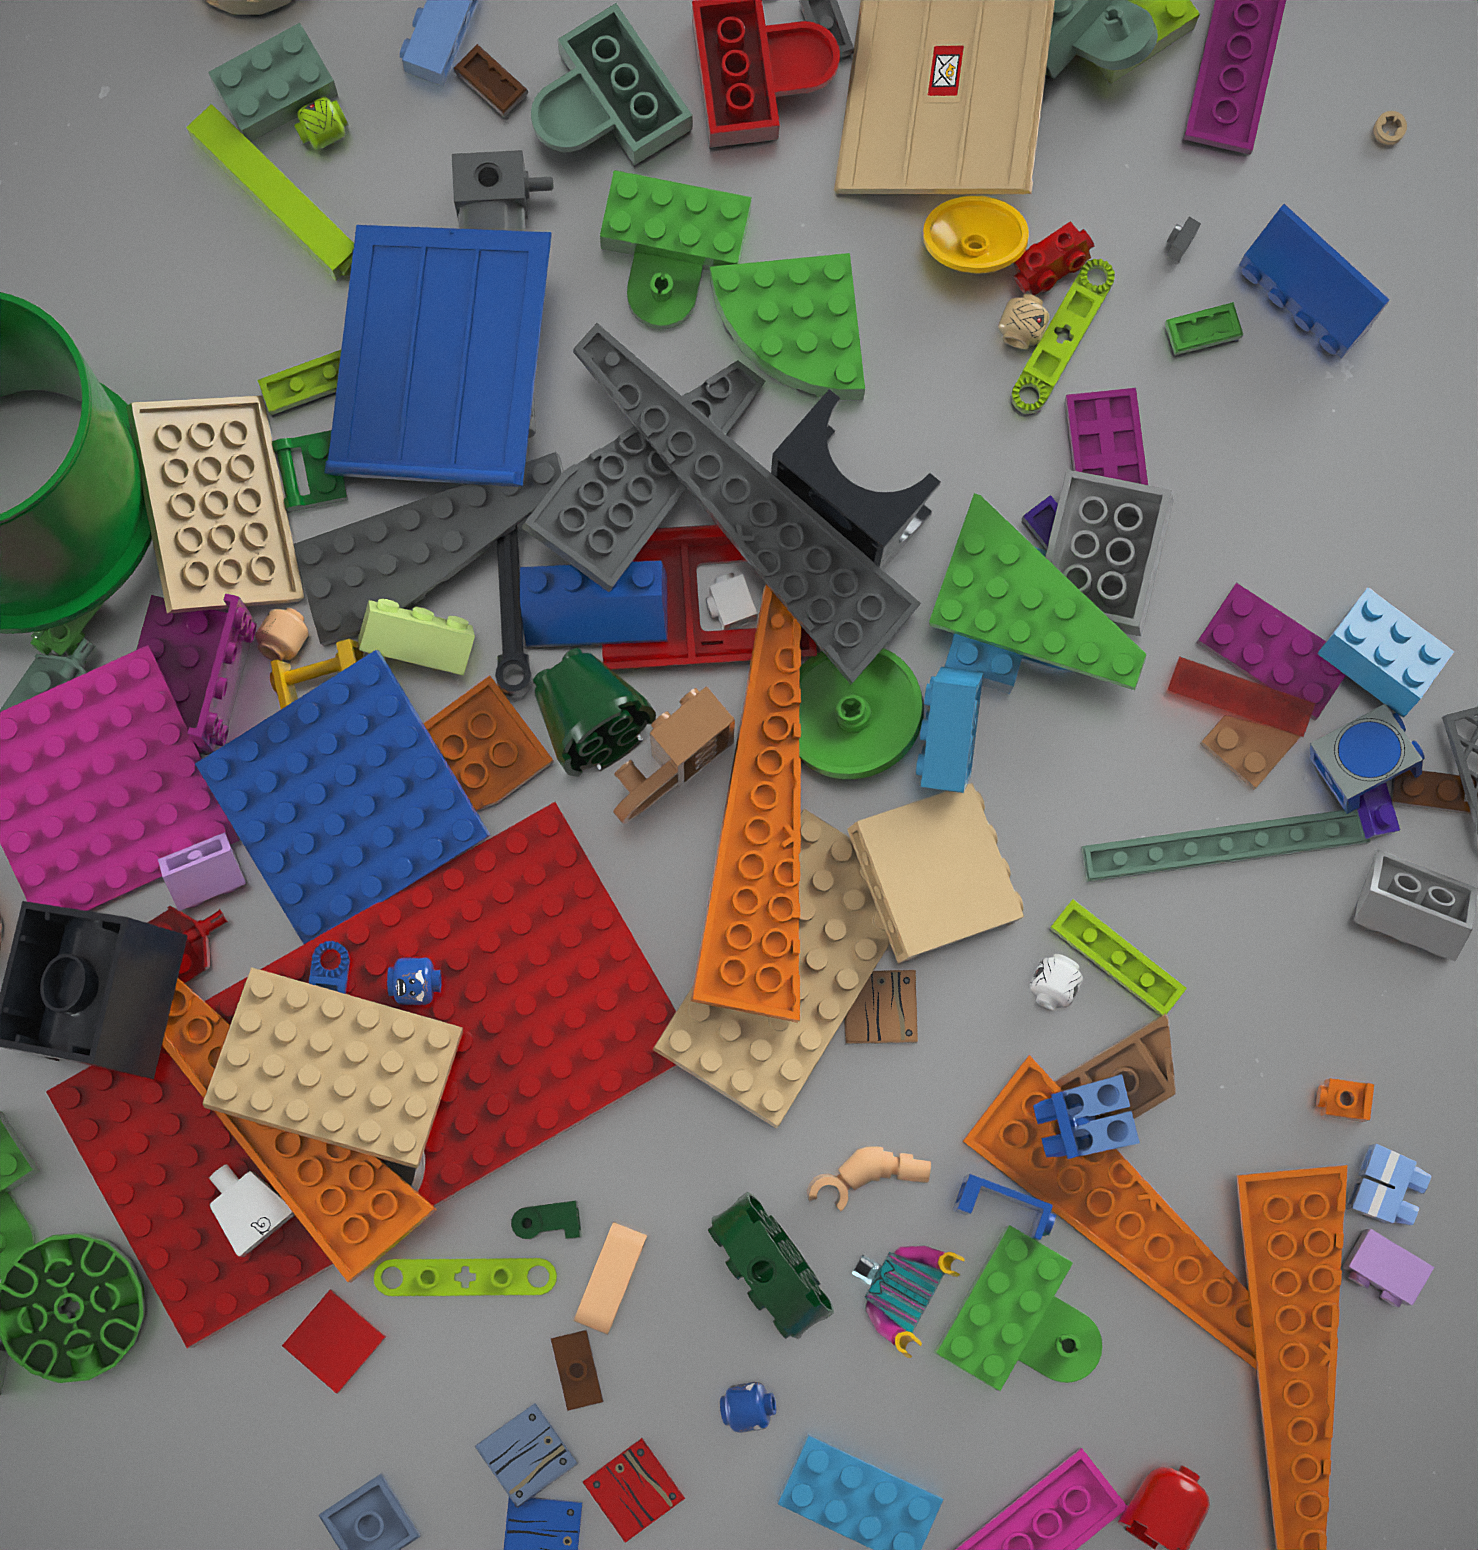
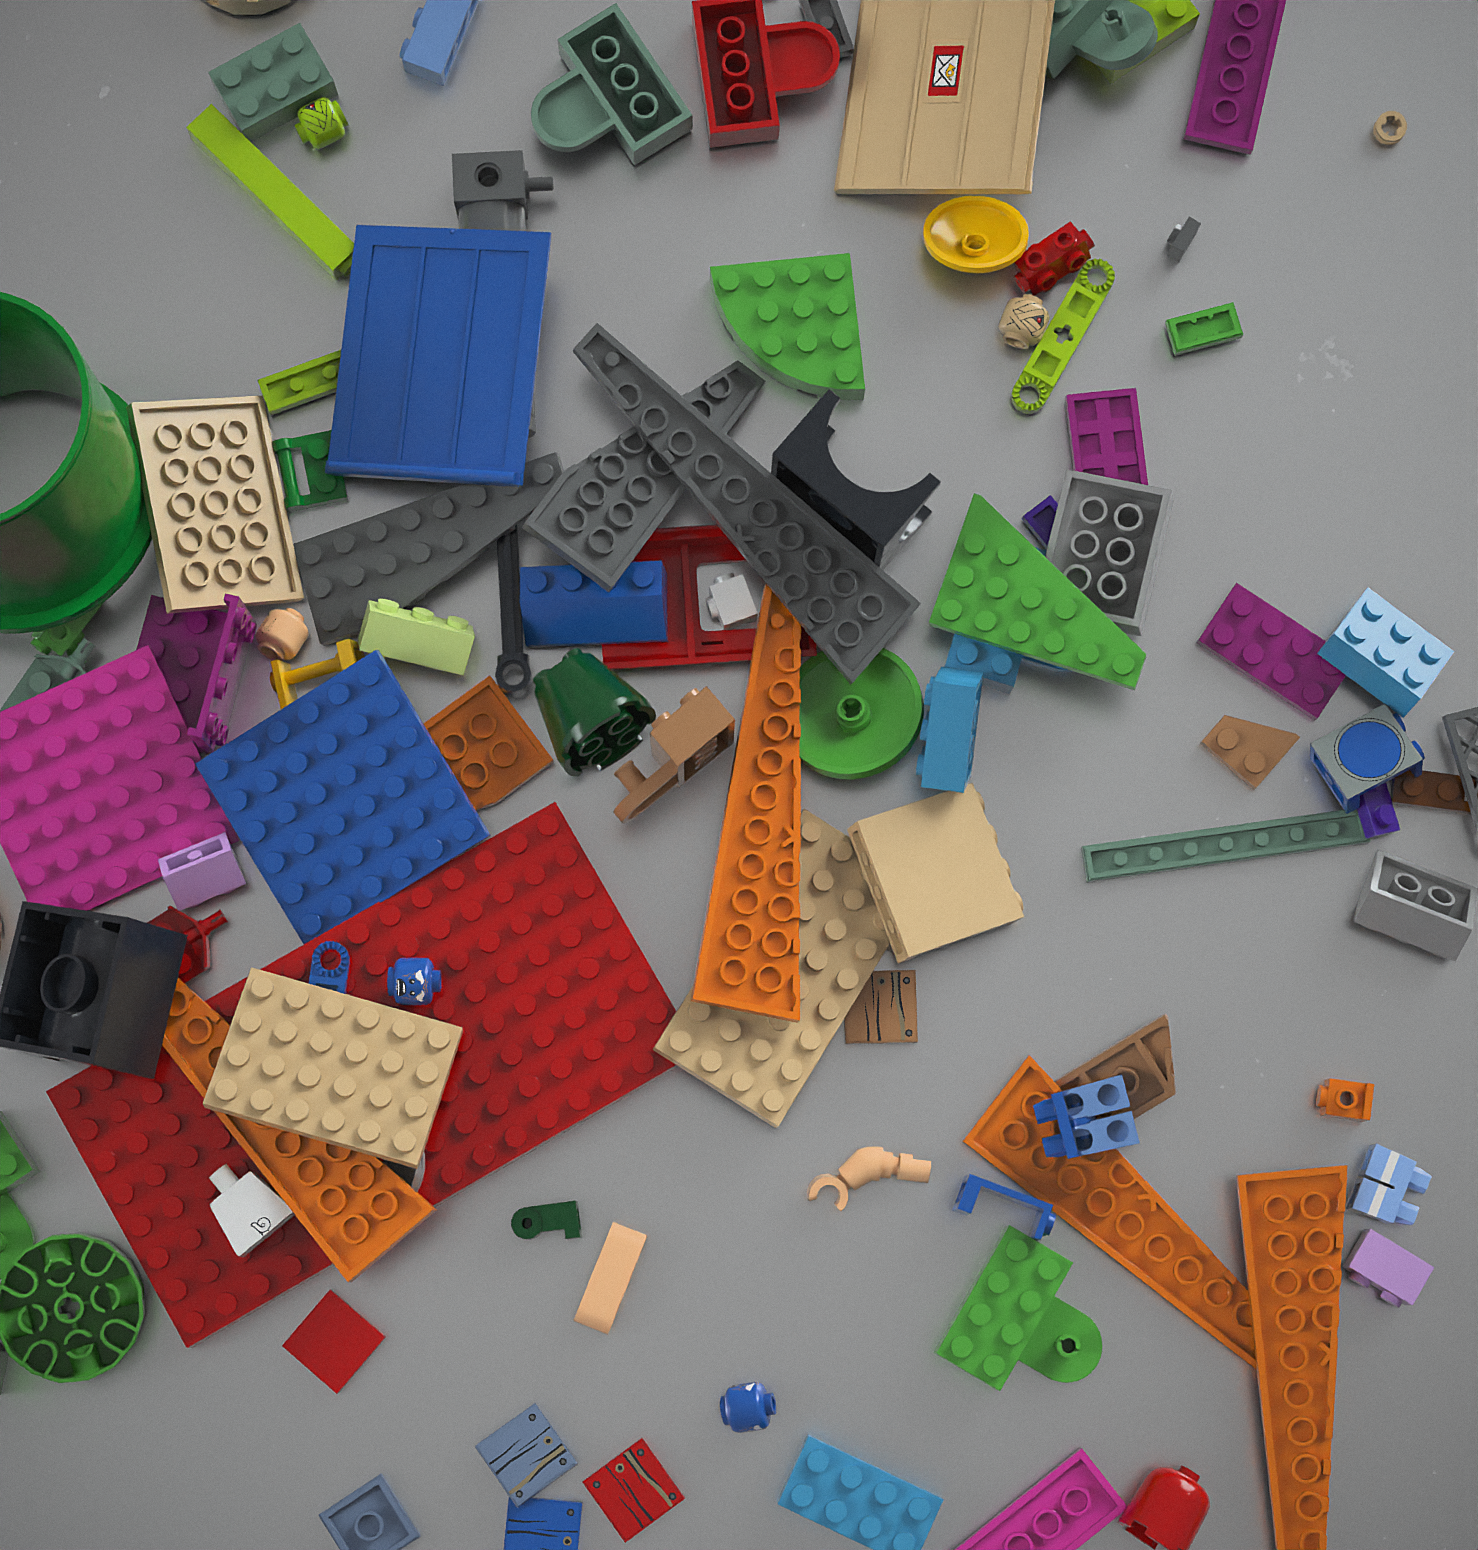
lime piece [374,1258,557,1296] -> none
reddish brown plate [453,44,528,118] -> none
reddish brown plate [551,1330,604,1411] -> none
bright green brick [600,170,752,329] -> none
dark green brick [708,1192,834,1339] -> none
torso [852,1245,965,1358] -> none
white head [1030,954,1083,1010] -> none
lime plate [1050,899,1187,1015] -> none
clear red plate [1167,656,1315,738] -> none
blue slope [1239,204,1390,359] -> none

